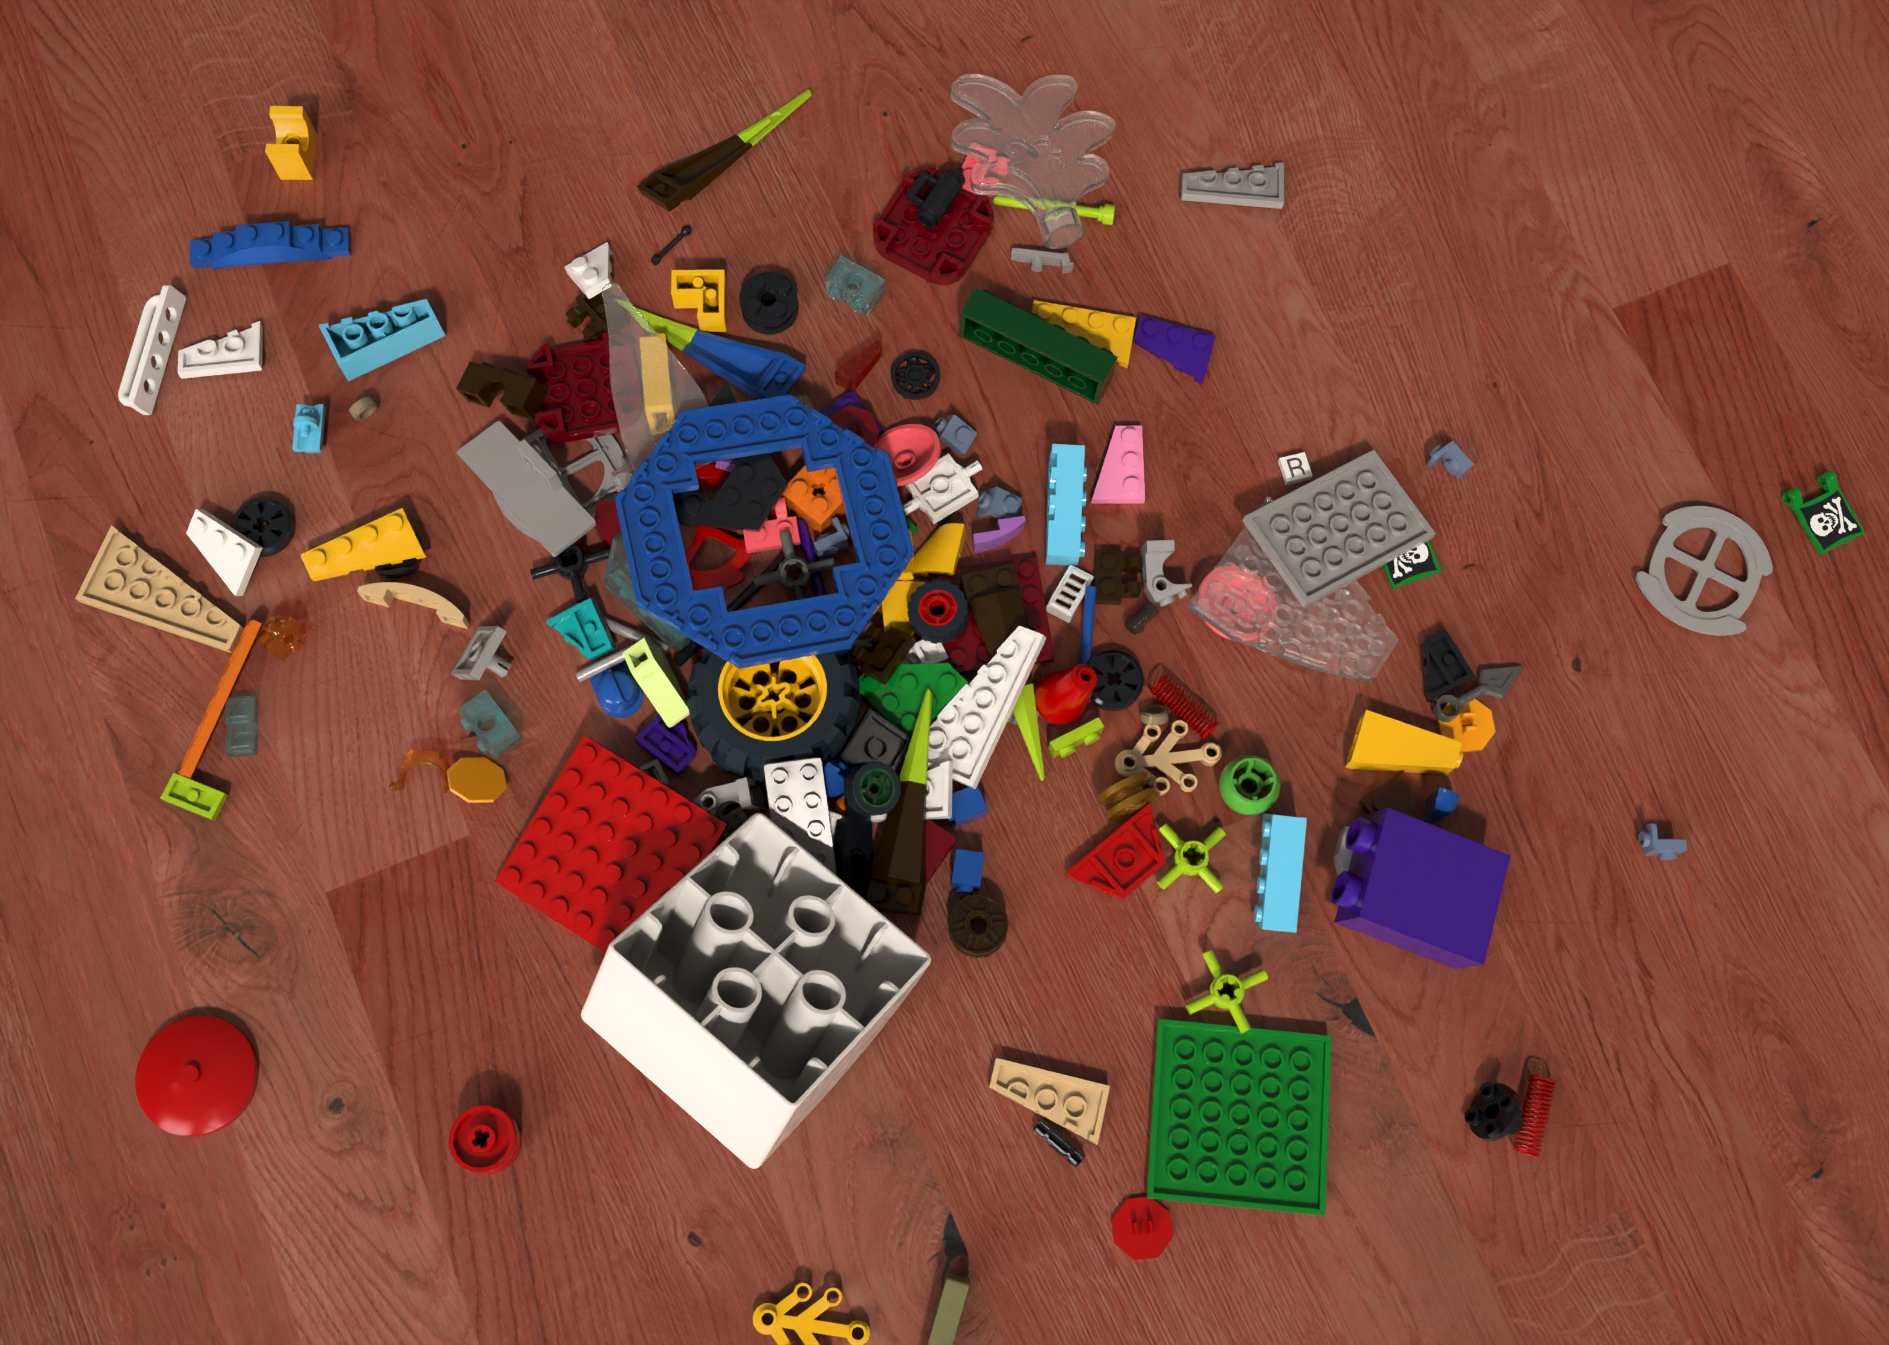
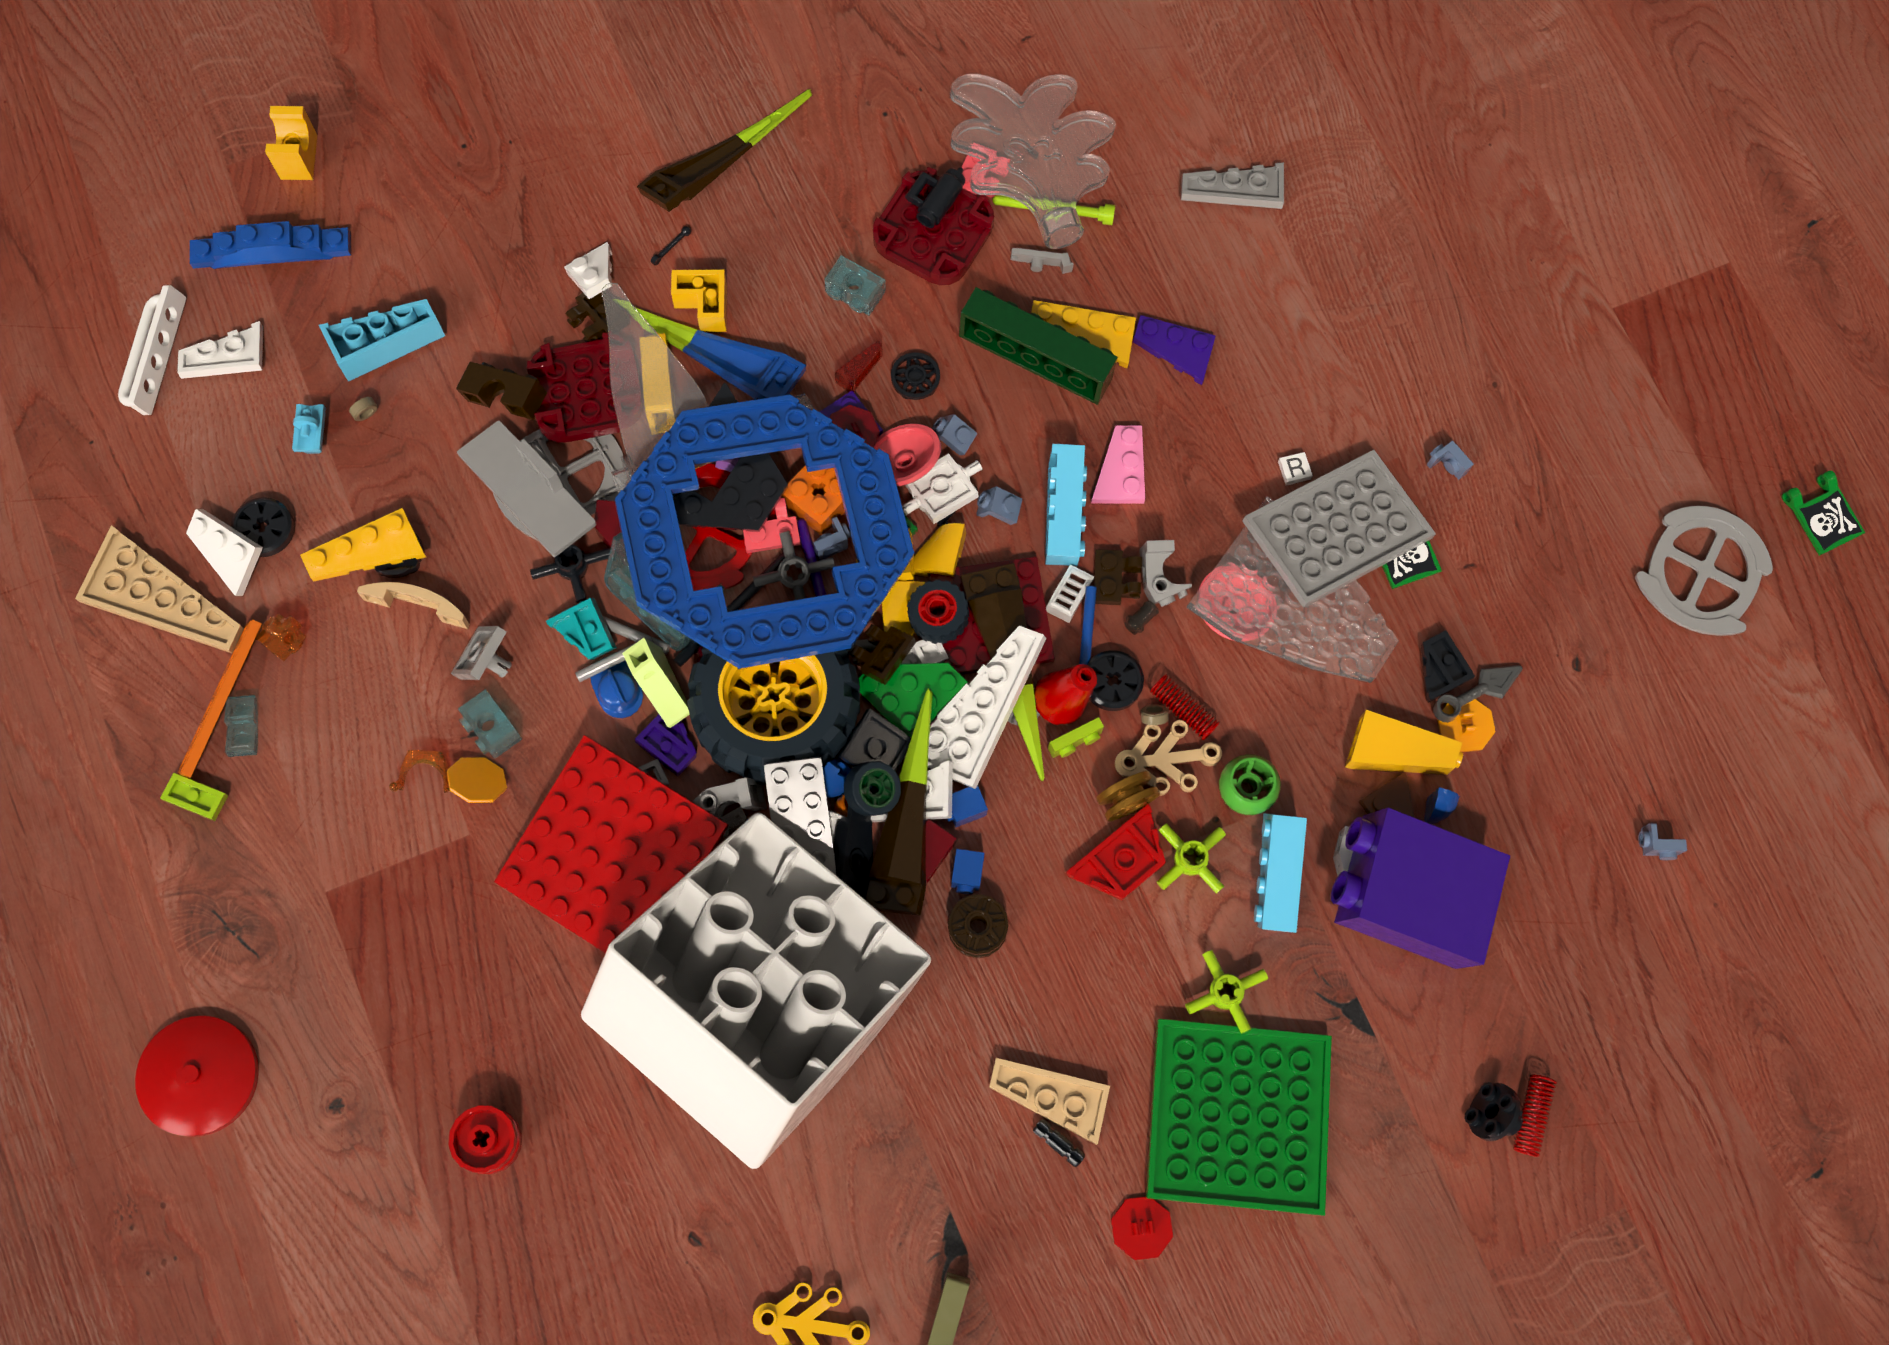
black wheel [739,272,799,335] -> none
medium lavender slope [972,516,1026,553] -> none

